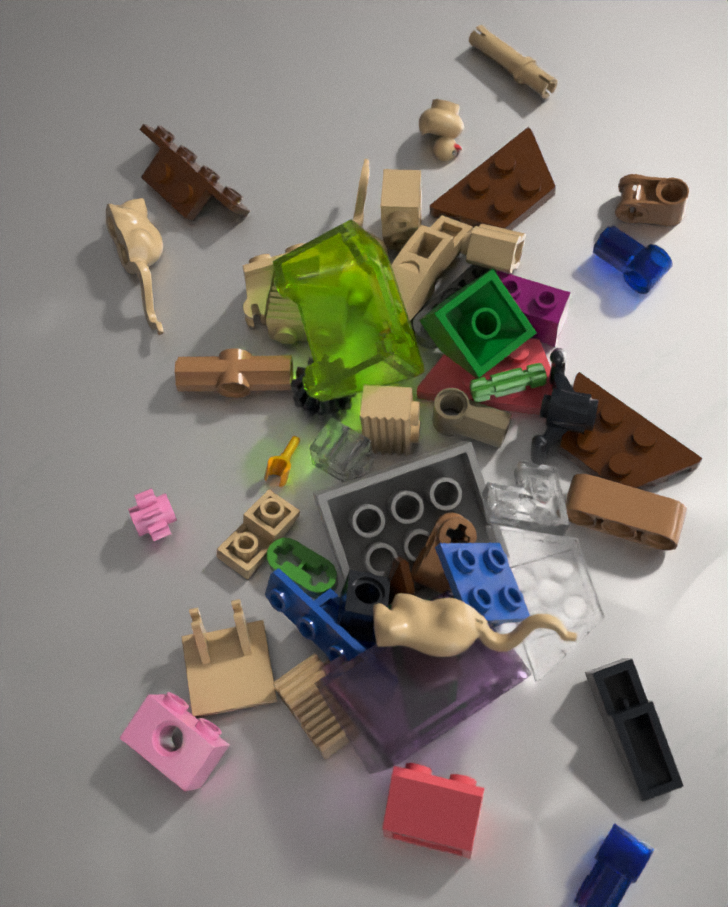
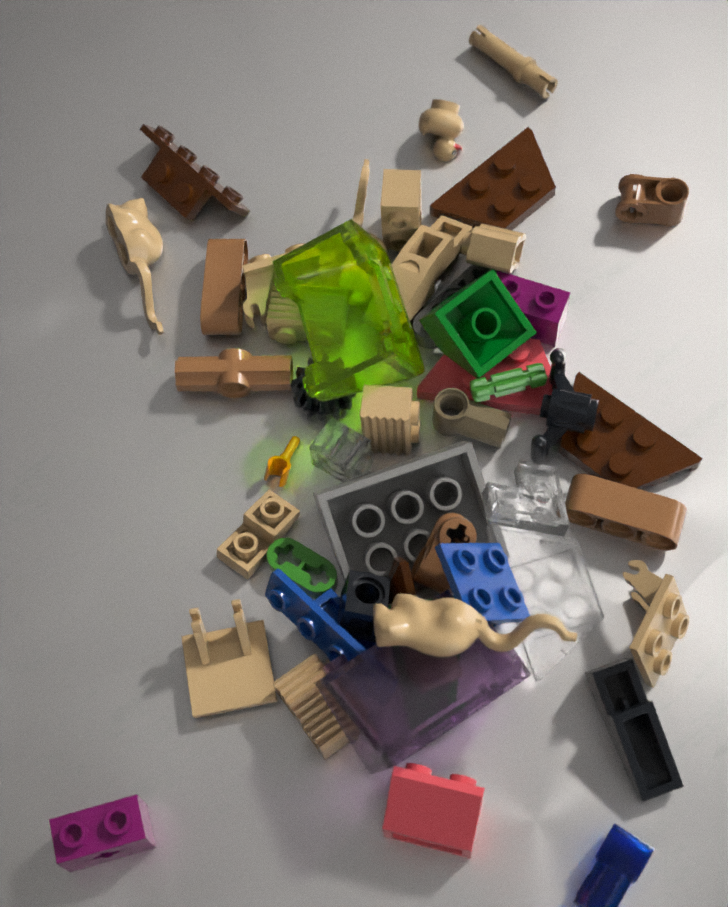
bright pink brick [120,692,230,791] -> none
bright pink gear [128,488,177,541] -> none
clear blue piece [593,225,673,294] -> none
none -> magenta brick [49,794,156,872]
none -> medium nougat beam [200,239,248,335]
none -> tan plate [623,560,689,688]

